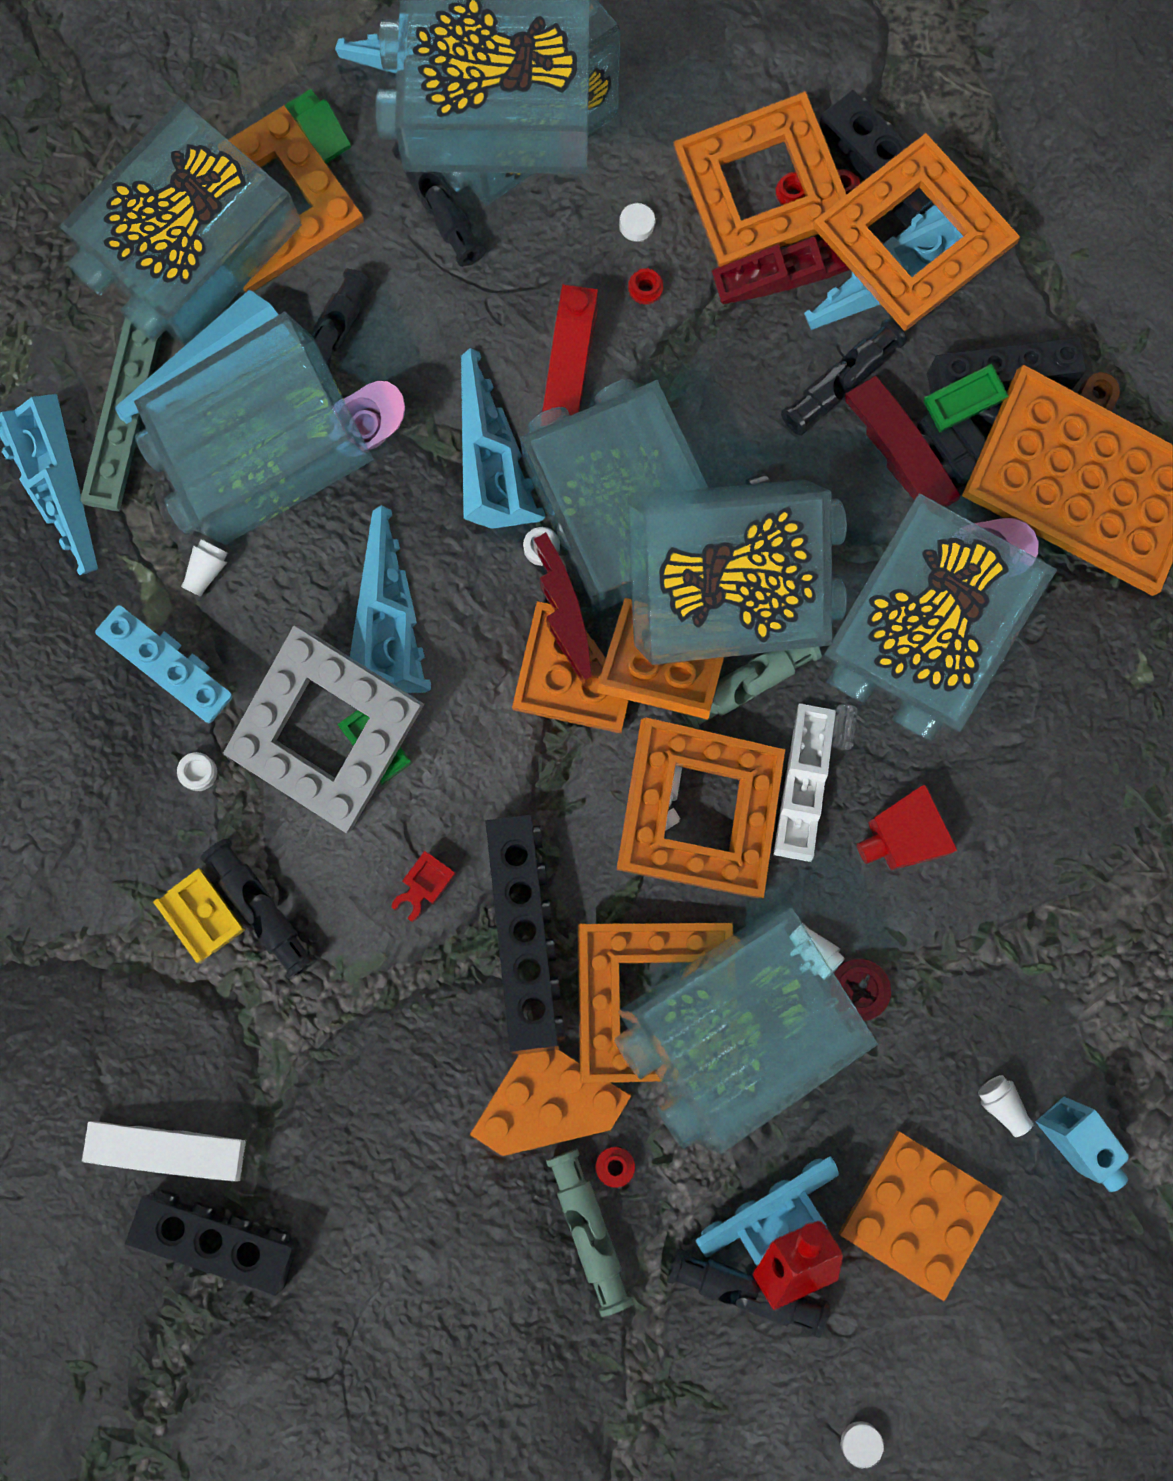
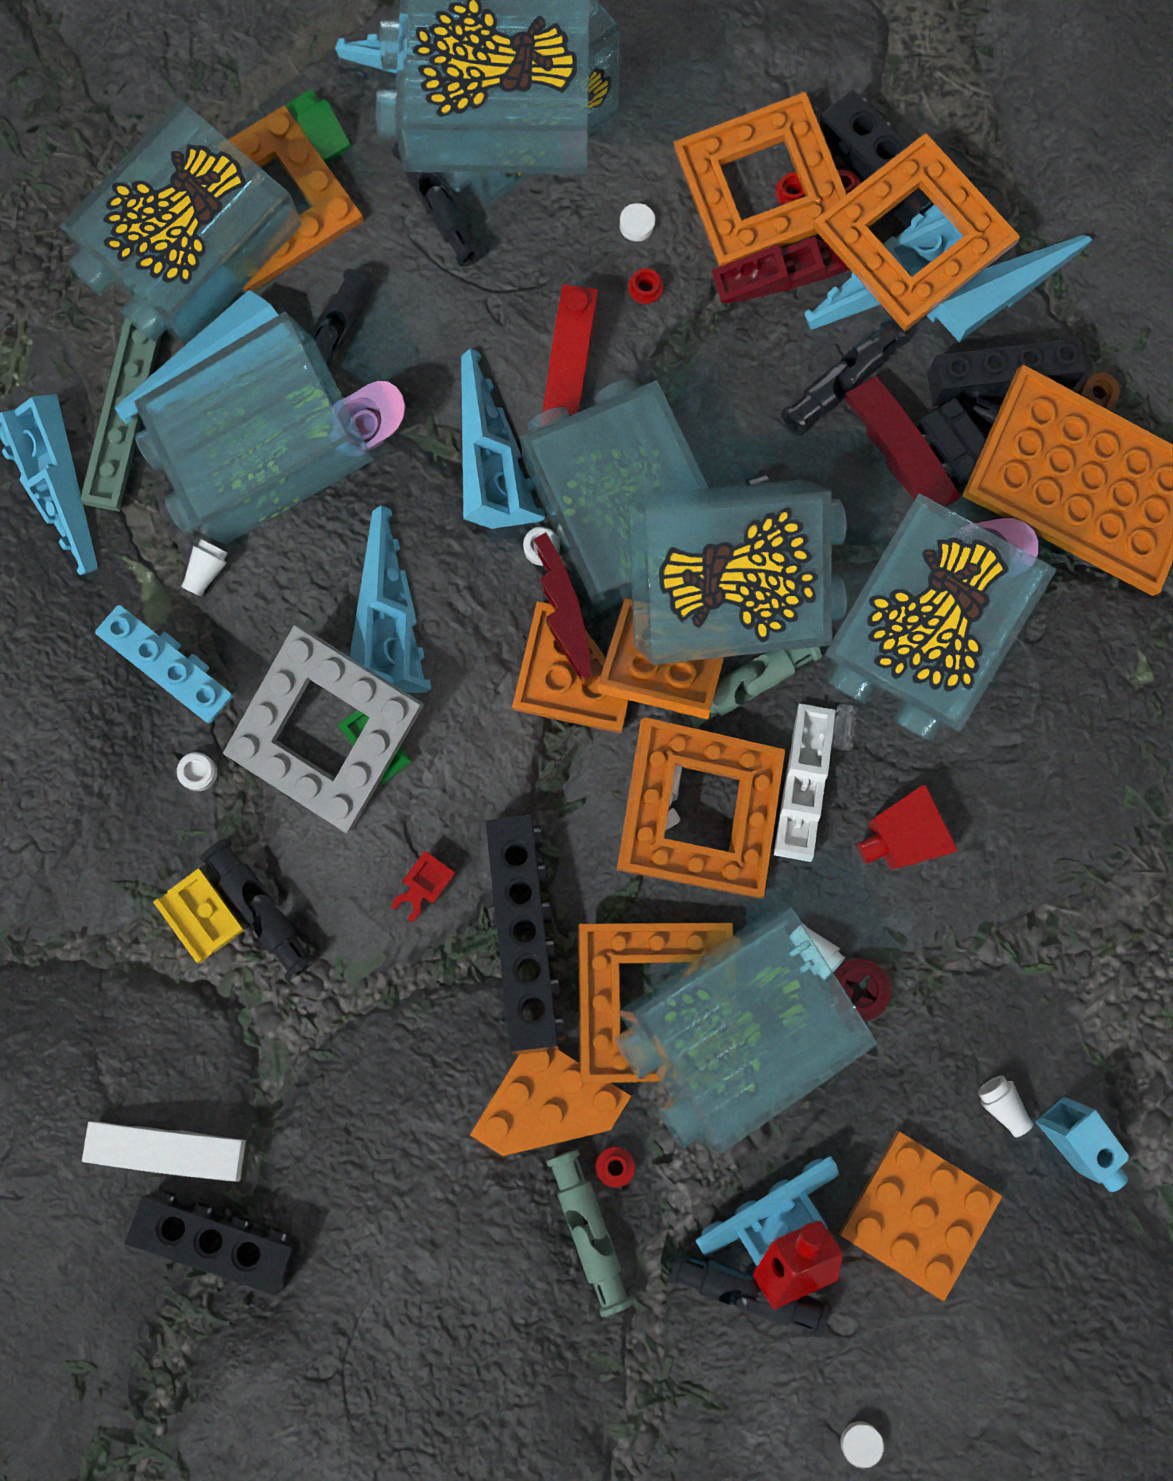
green tile [923,364,1008,433] -> none
none -> medium azure wedge [926,235,1092,342]

